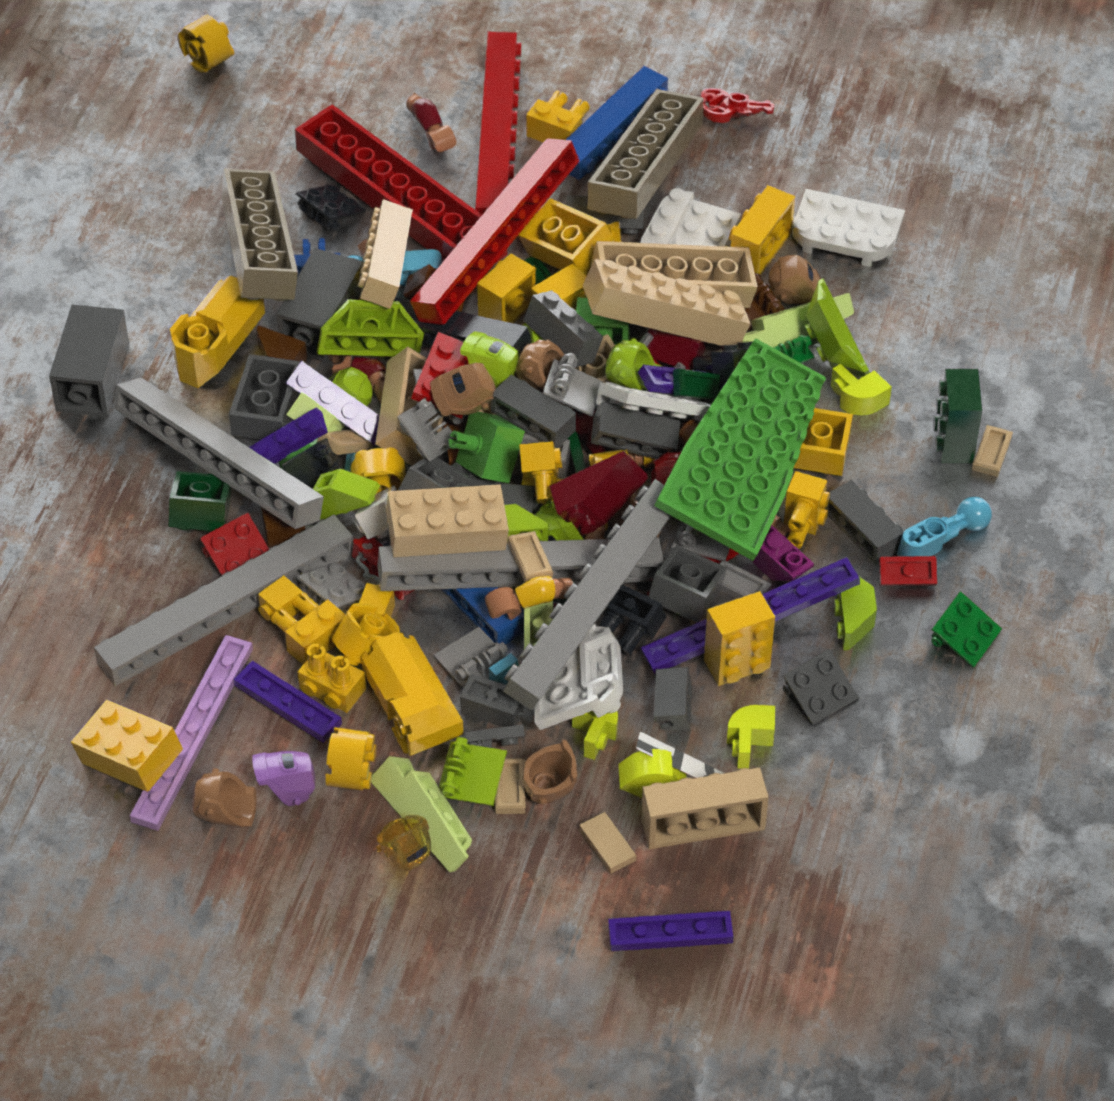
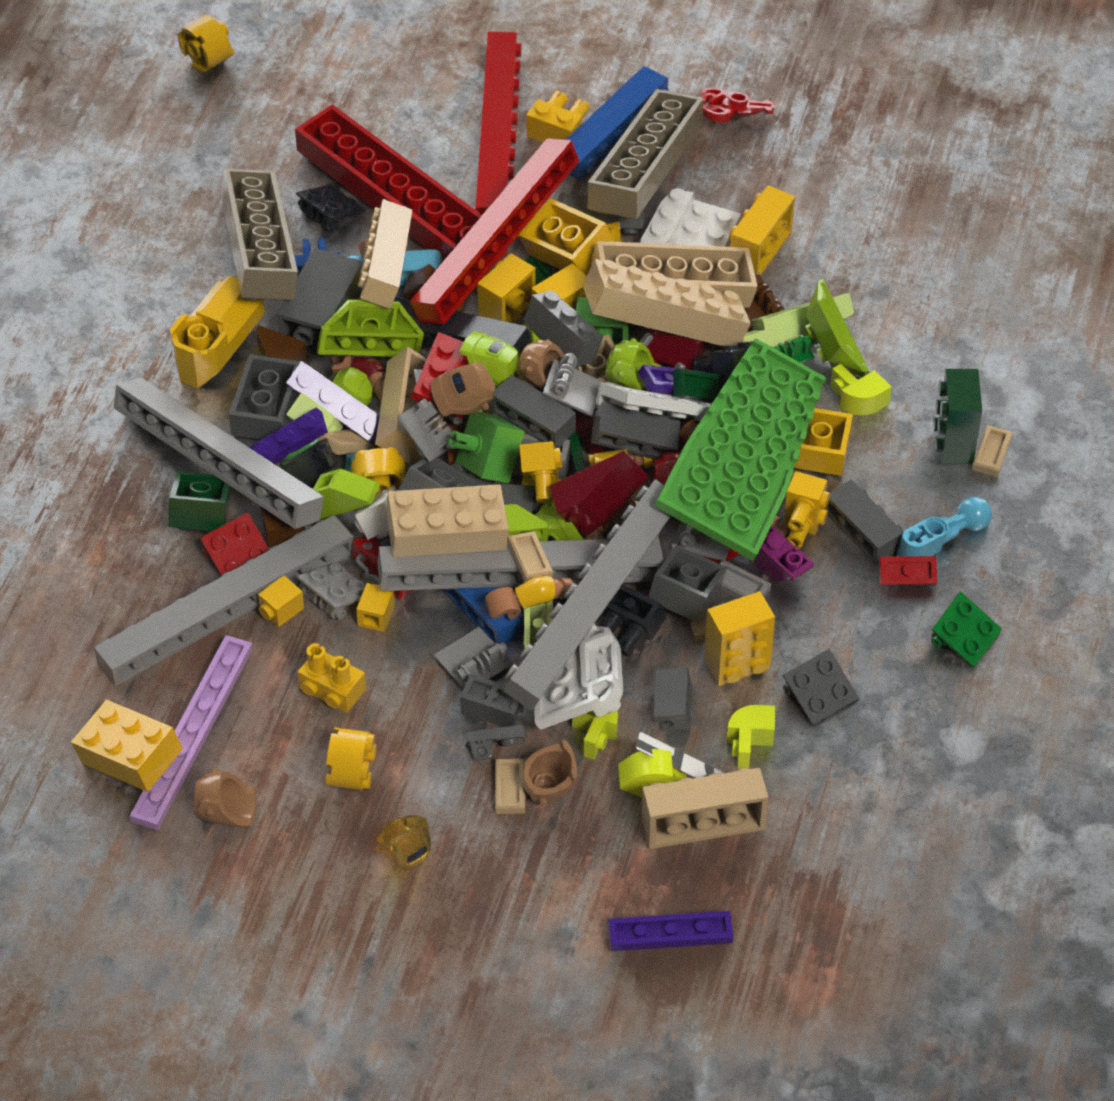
dark grey brick [49,304,129,417] -> none
dark purple plate [234,661,342,743] -> none
medium lavender helmet [252,751,315,806] -> none
yellow brick [271,592,345,665] -> none
yellow brick [332,603,400,666] -> none
yellow brick [361,632,464,756] -> none
yellowish green wedge [371,756,472,872] -> none
piece [406,92,456,152] -> none
lime hinge [439,737,507,806] -> none
medium azure plate [489,653,518,685] -> none
tan tile [579,812,636,874] -> none
dark purple plate [641,557,860,675] -> none
medium nougat helmet [768,255,821,304] -> none
white plate [792,189,905,266] -> none
lime slope [834,577,877,650] -> none

